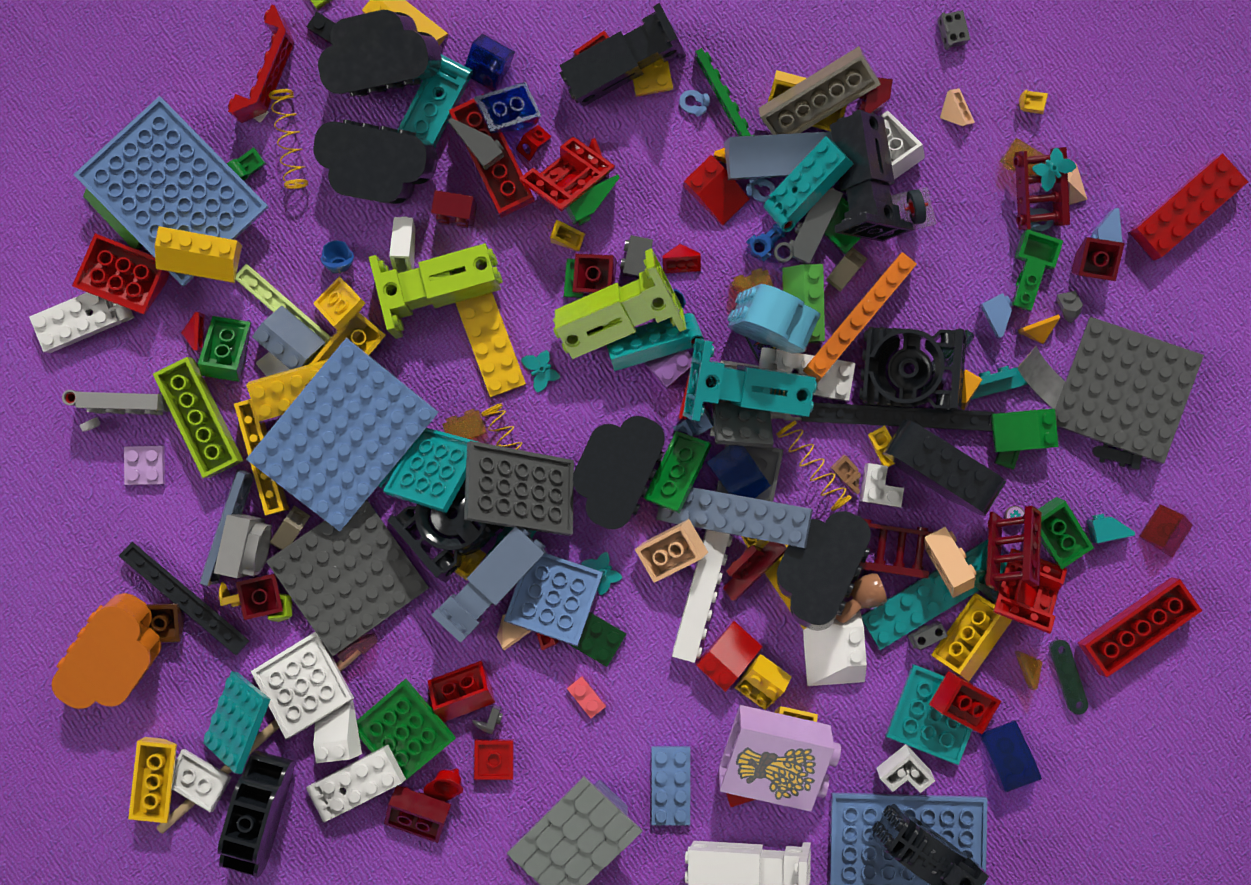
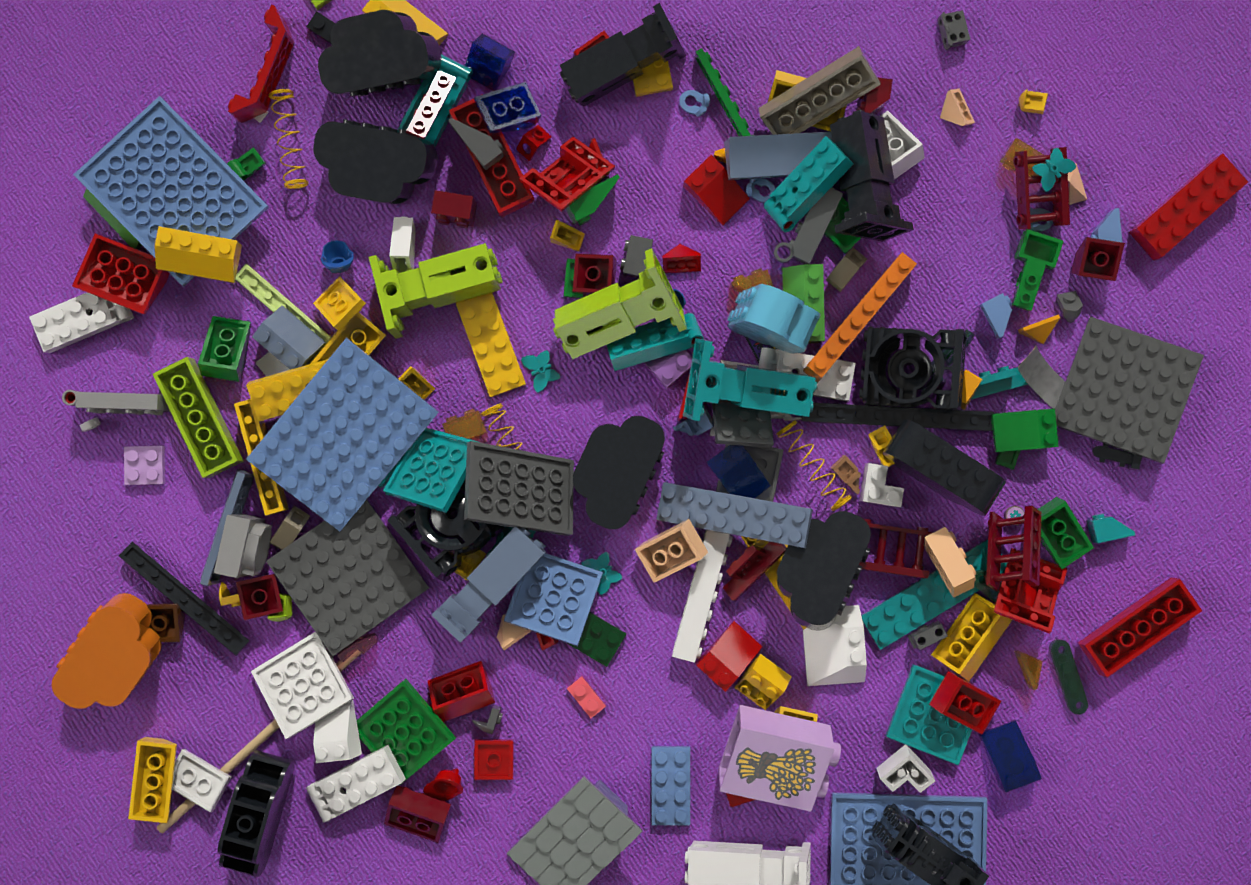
red slope [181,312,205,352] -> none
teal plate [203,671,271,774] -> none
green plate [644,431,712,514] -> none
blue connector [746,223,786,262] -> none
nougat piece [836,573,887,623] -> none
plate [891,187,937,230] -> none
clear red slope [1139,504,1193,557] -> none
none -> yellow slope [398,366,435,400]
none -> bracket [406,70,456,139]

